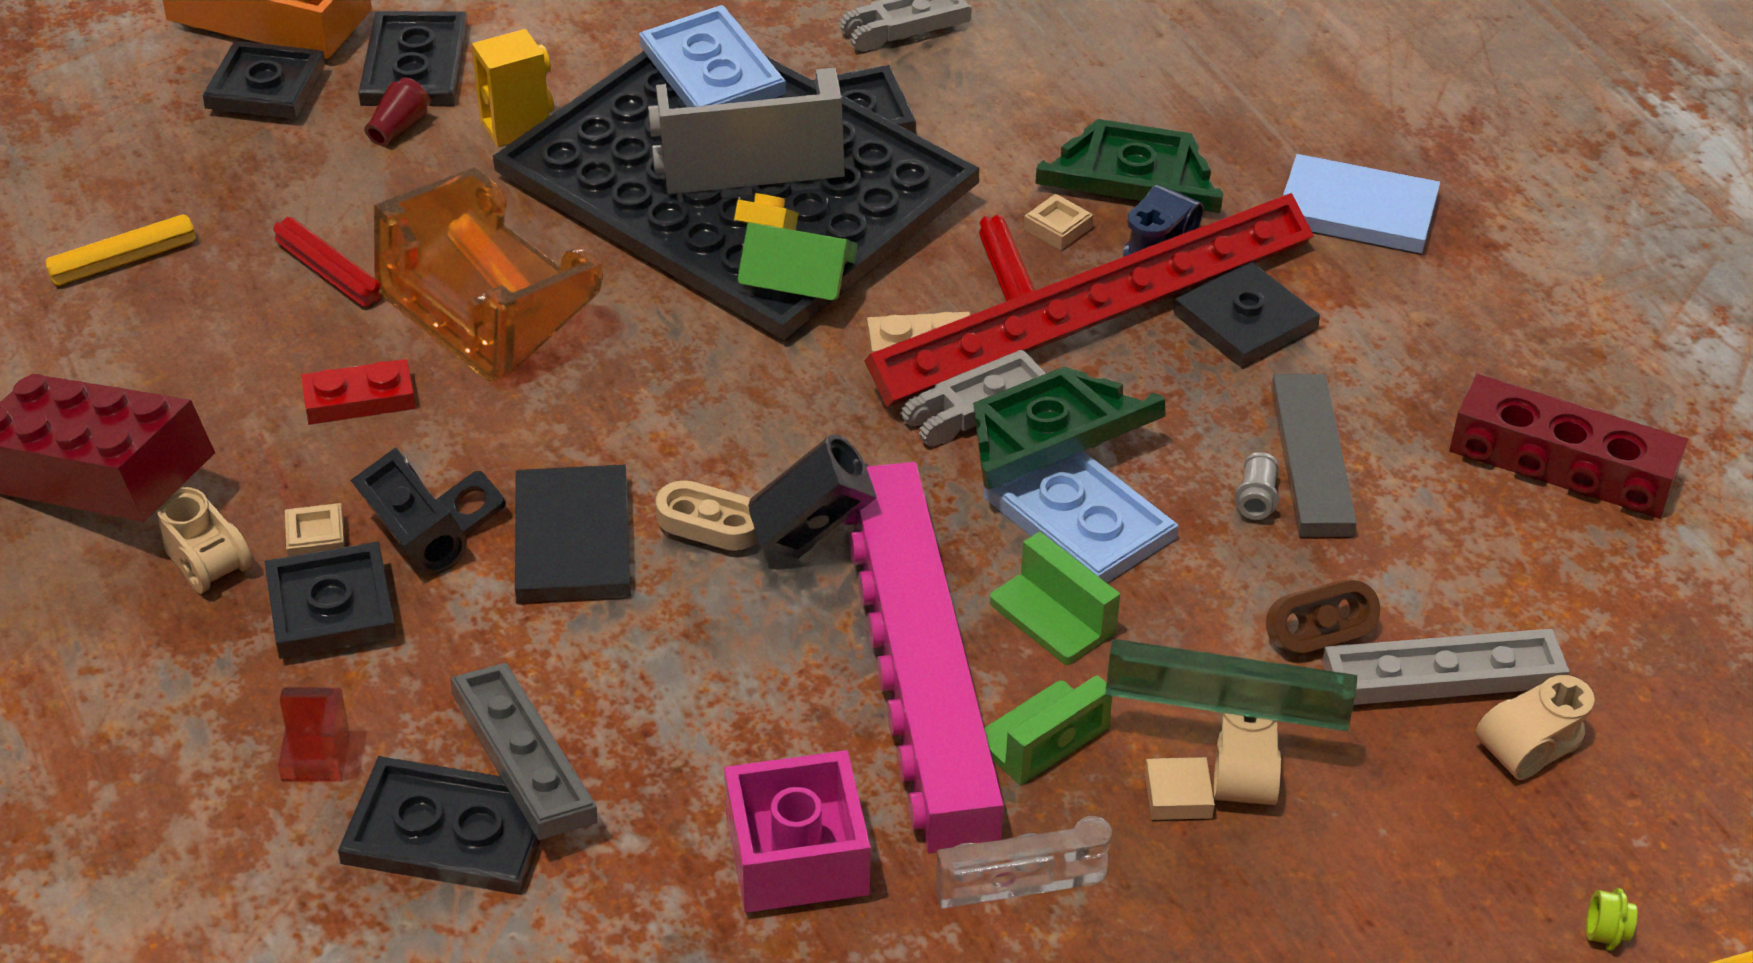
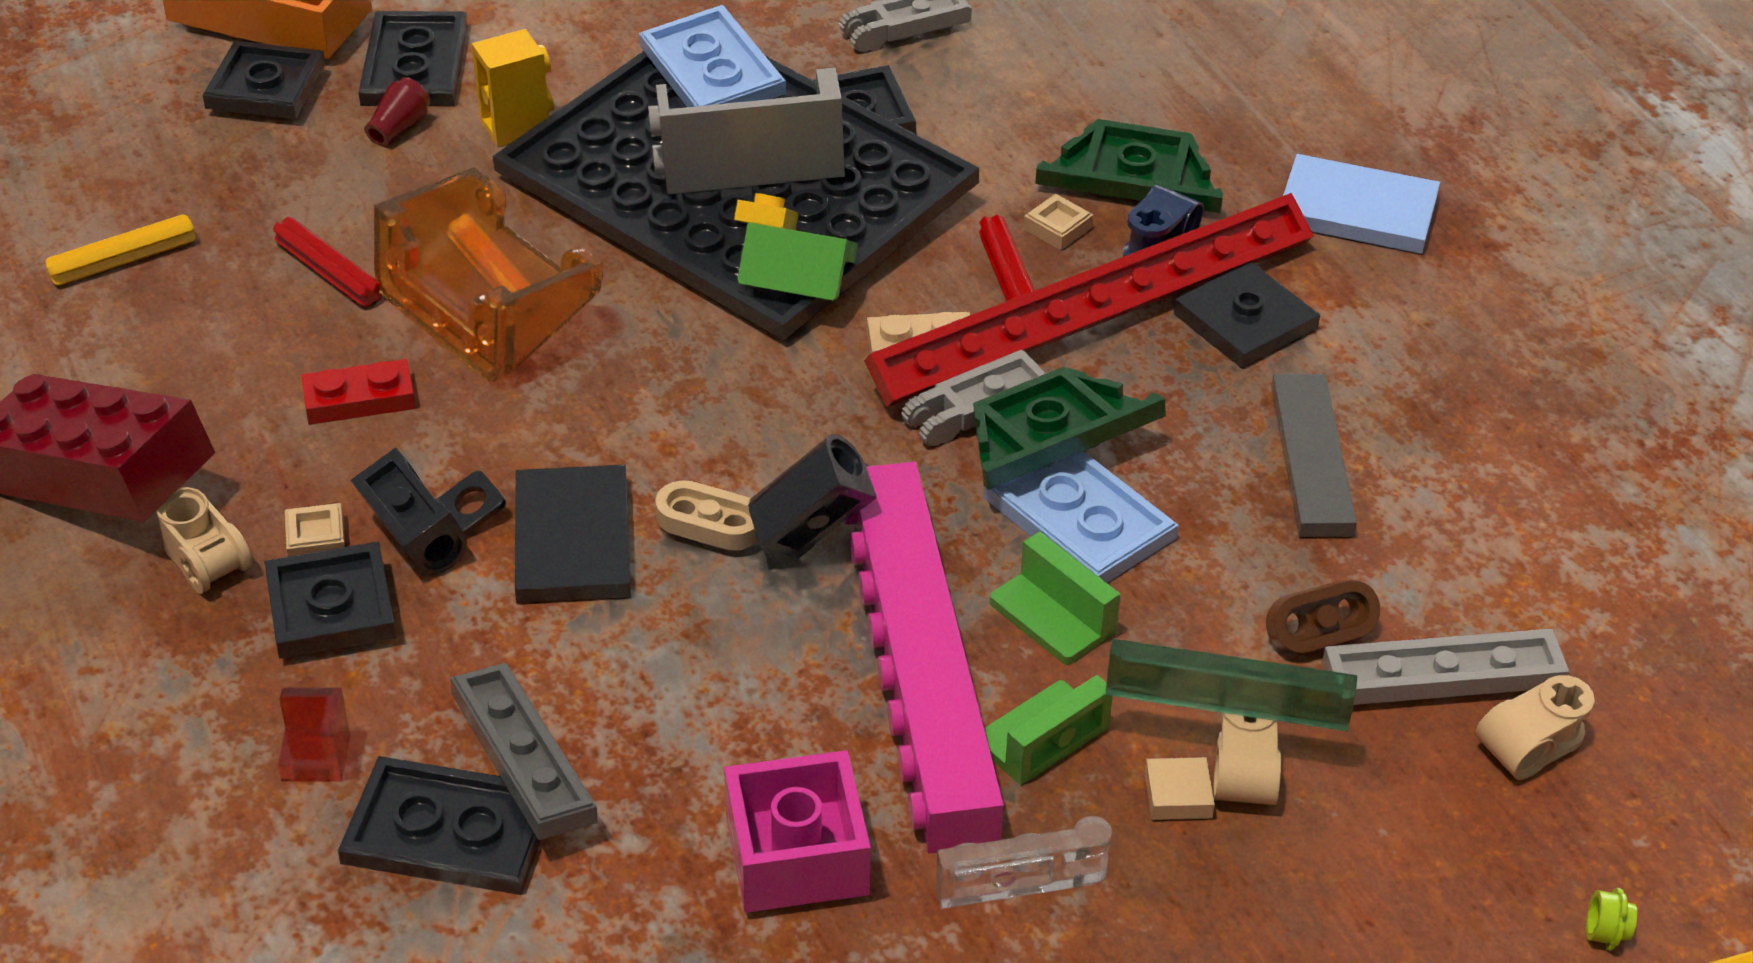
light grey pin [1234,452,1279,520] -> none
dark red brick [1449,373,1688,519] -> none

